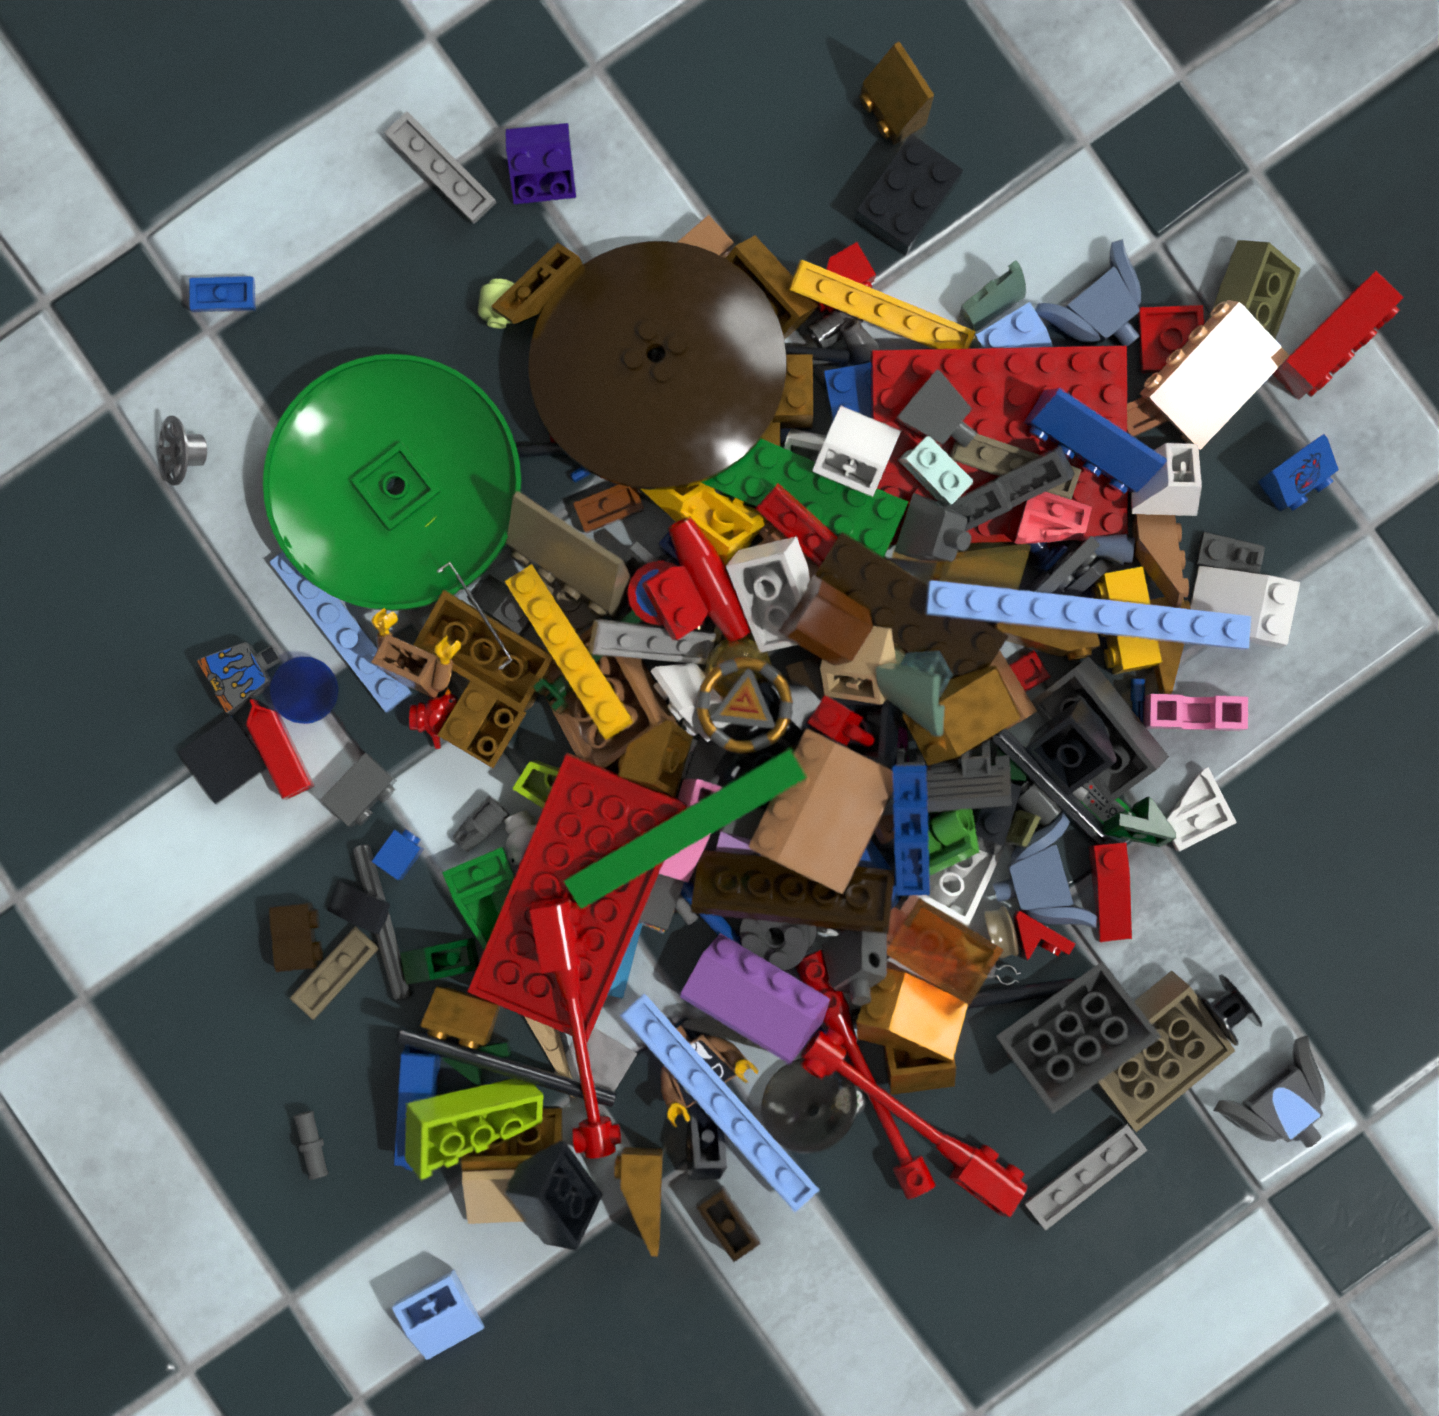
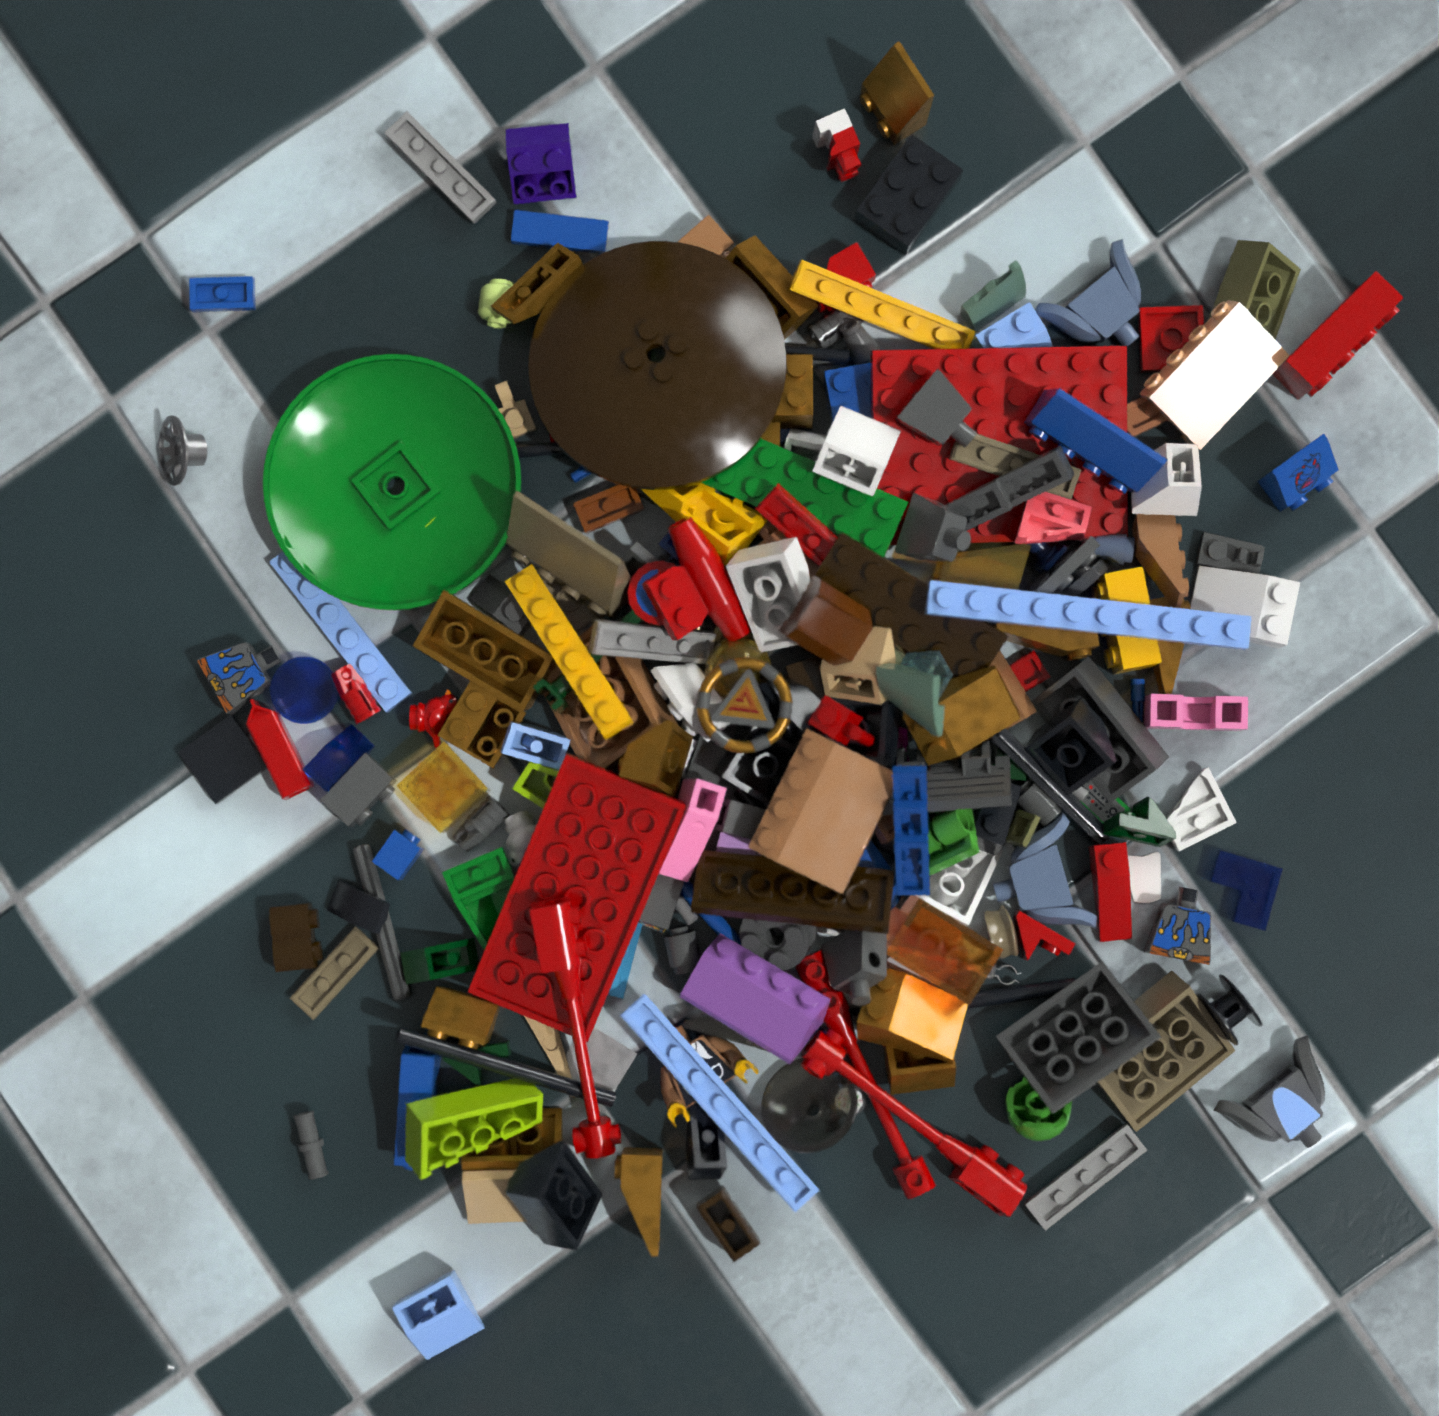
medium nougat torso [371,608,461,698] -> none
dark grey piece [437,562,512,670] -> none
green tile [564,748,807,909] -> none
light aqua bracket [898,436,973,505] -> none
none -> clear blue slope [302,724,375,792]
none -> red hinge [331,664,381,725]
none -> clear yellow brick [396,741,491,834]
none -> tan plate [495,381,536,439]
none -> light blue slope [500,721,571,770]
none -> blue tile [511,210,609,254]
none -> dark grey brick [664,925,701,975]
none -> red hips [812,108,861,182]
none -> bright green cylinder [1006,1077,1072,1141]
none -> white sticker [1128,852,1161,903]
none -> torso [1144,887,1211,965]
none -> clear blue plate [1210,851,1283,931]

